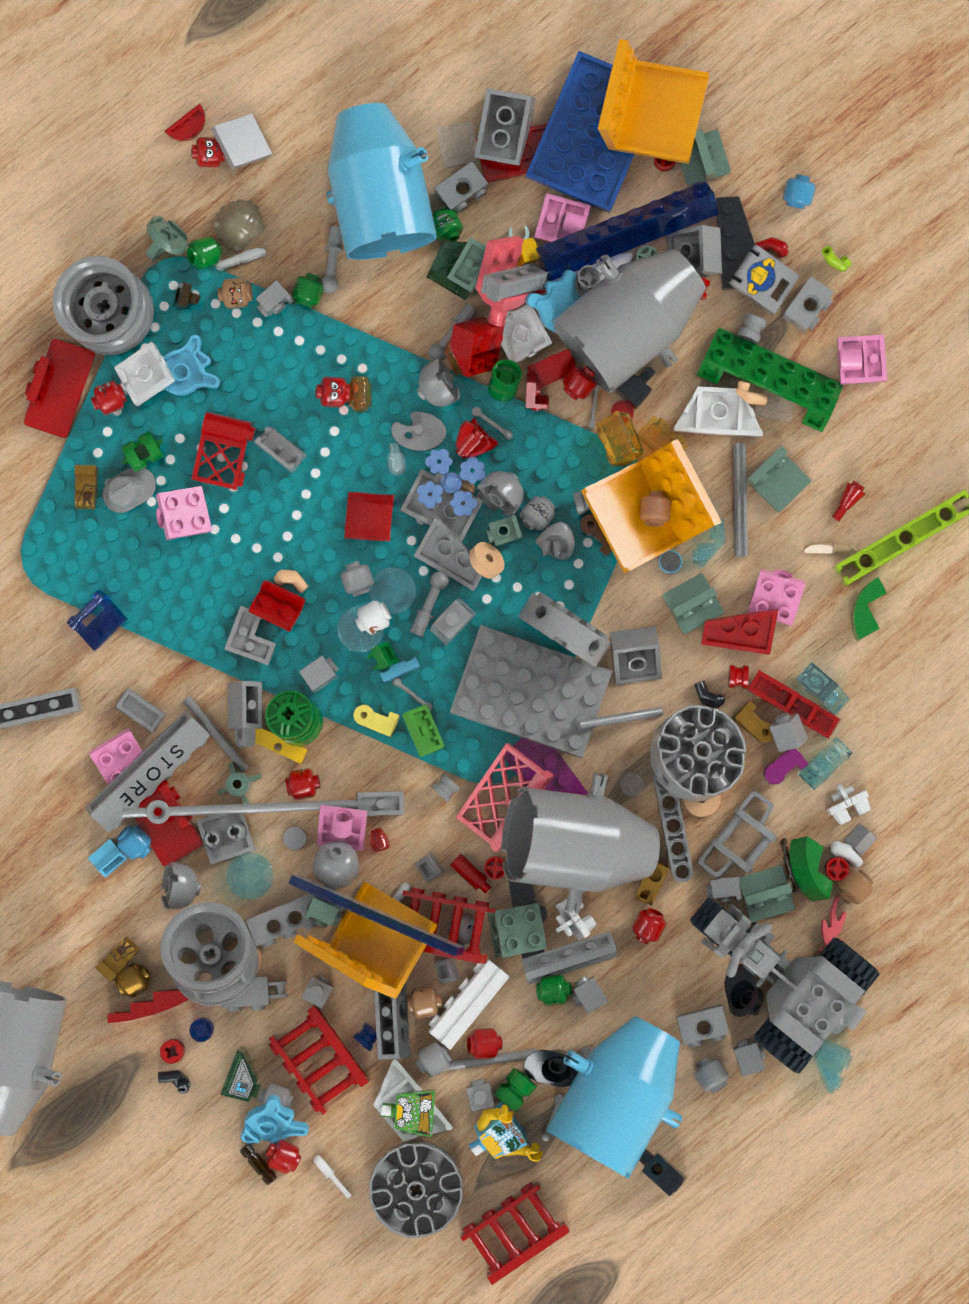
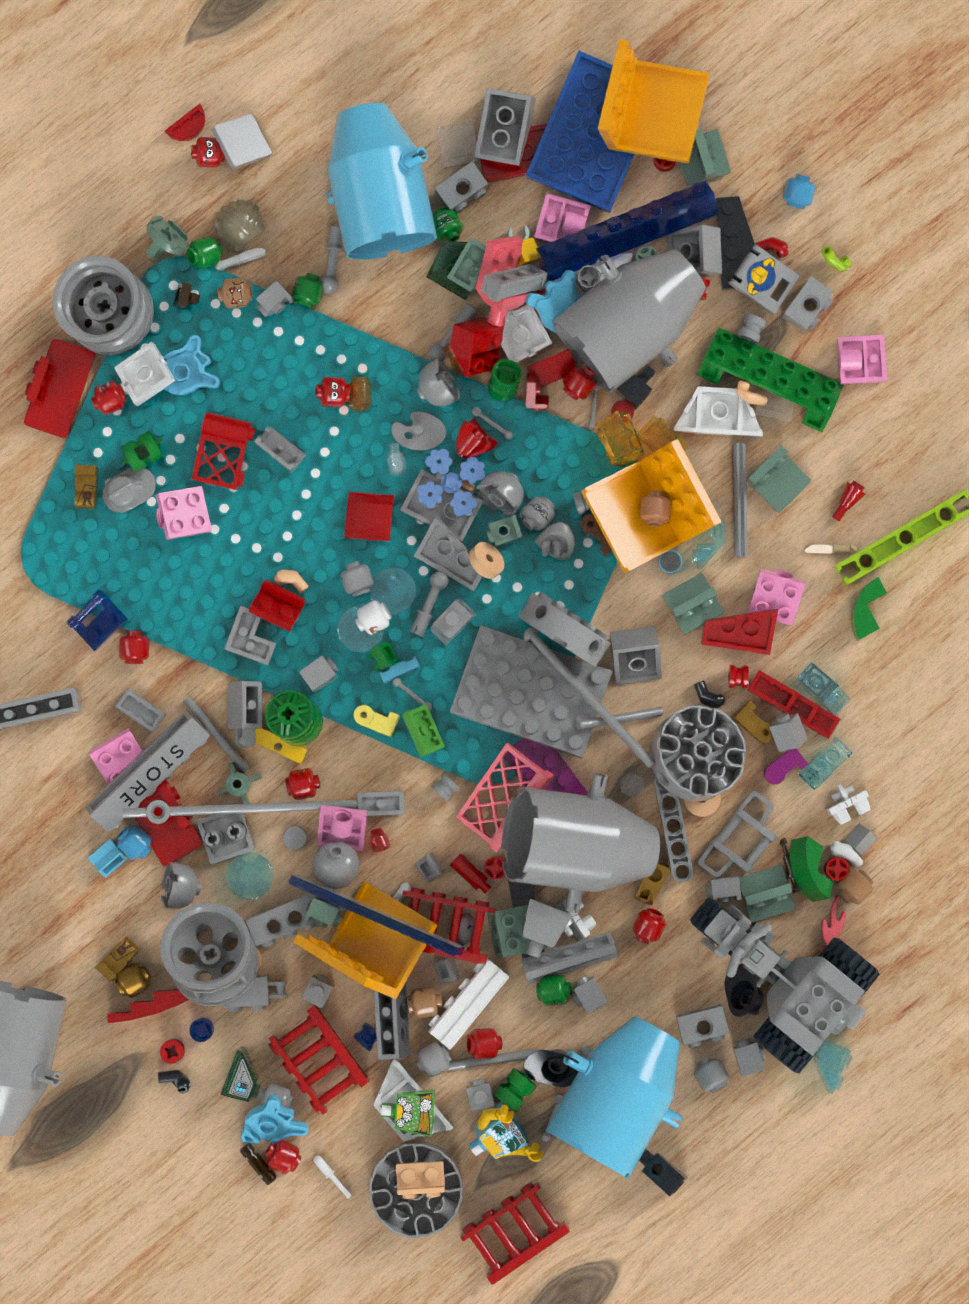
none -> red head [119,631,149,664]
none -> light nougat bracket [396,1161,445,1199]
none -> light grey torso [522,899,572,959]
none -> light grey bar [523,627,655,768]

